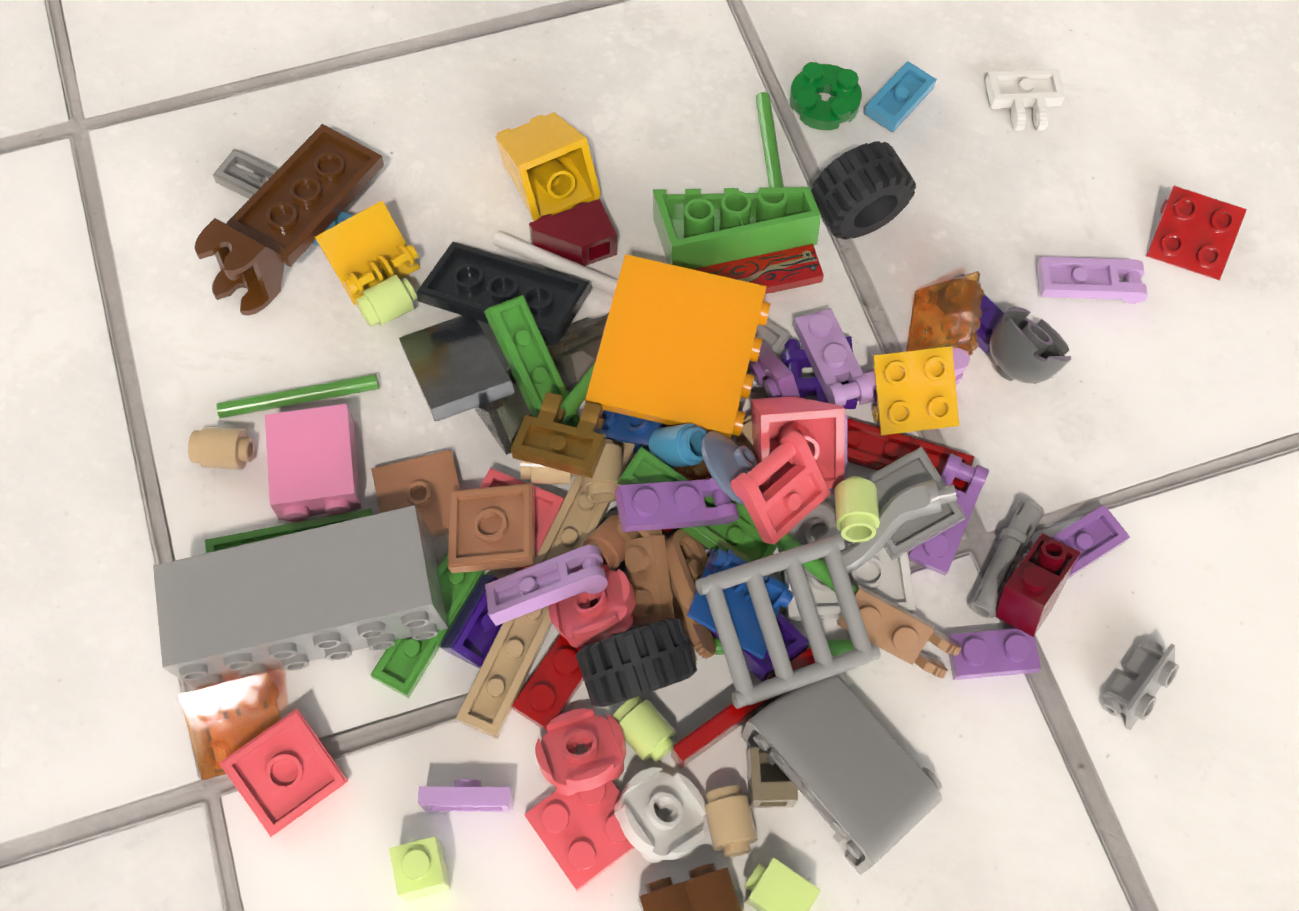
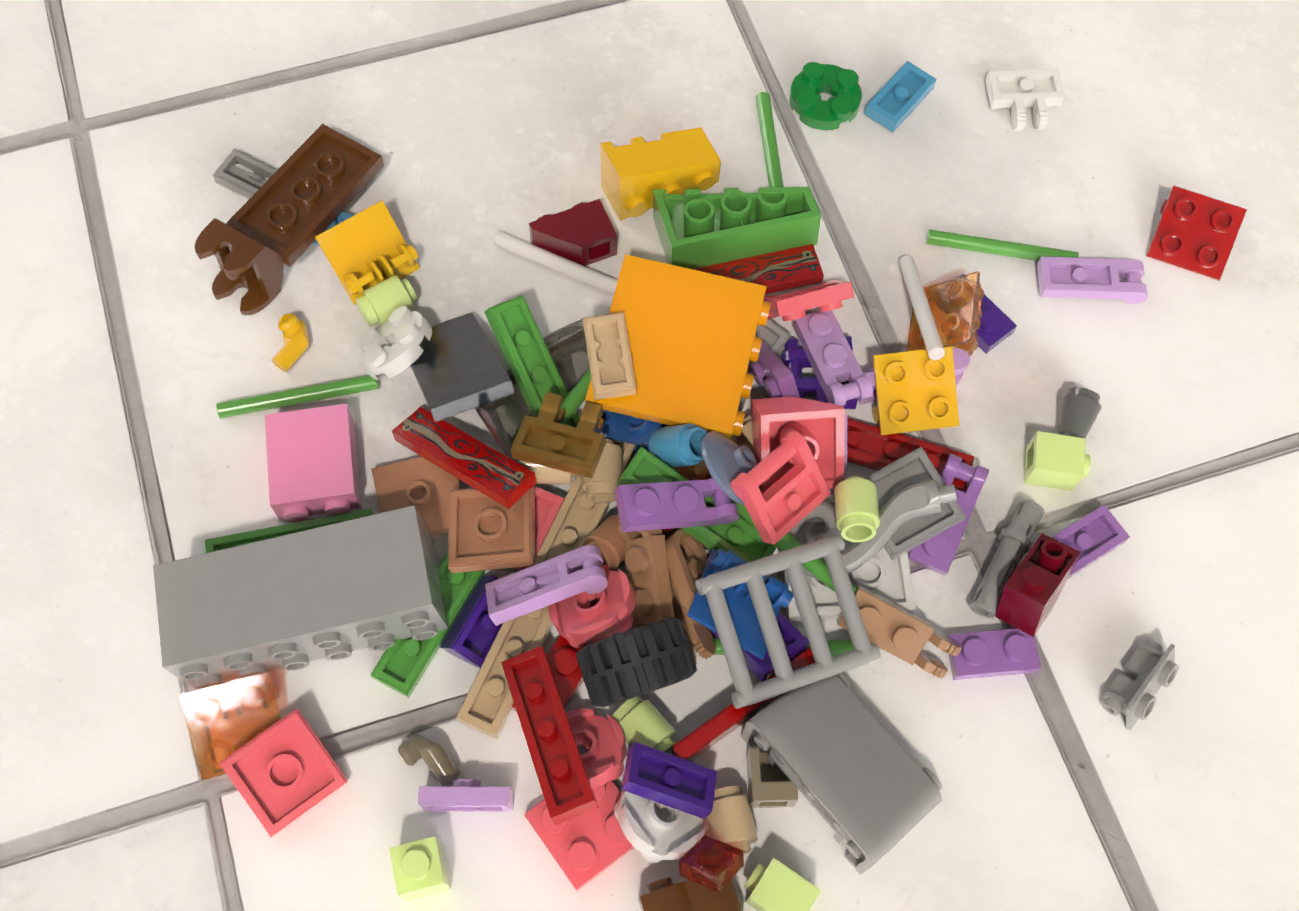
tan brick [188,427,255,470] -> none
black tile [416,242,590,345] -> none
yellow hips [495,112,601,221] -> none
black tyre [811,141,916,240] -> none
dark grey cylinder [989,306,1071,384] -> none
none -> yellow arm [271,313,309,372]
none -> white plate [358,306,432,380]
none -> red tile [392,407,537,509]
none -> dark tan arm [398,734,461,787]
none -> red plate [501,646,599,825]
none -> tan plate [583,312,636,400]
none -> yellow wedge [600,127,721,221]
none -> dark purple plate [621,742,717,819]
none -> clear red plate [678,835,744,892]
none -> coral plate [763,279,854,321]
none -> white bar [899,255,945,360]
none -> bright green bar [926,229,1079,261]
none -> yellowish green brick [1024,431,1091,491]
none -> dark grey cone [1059,387,1102,439]

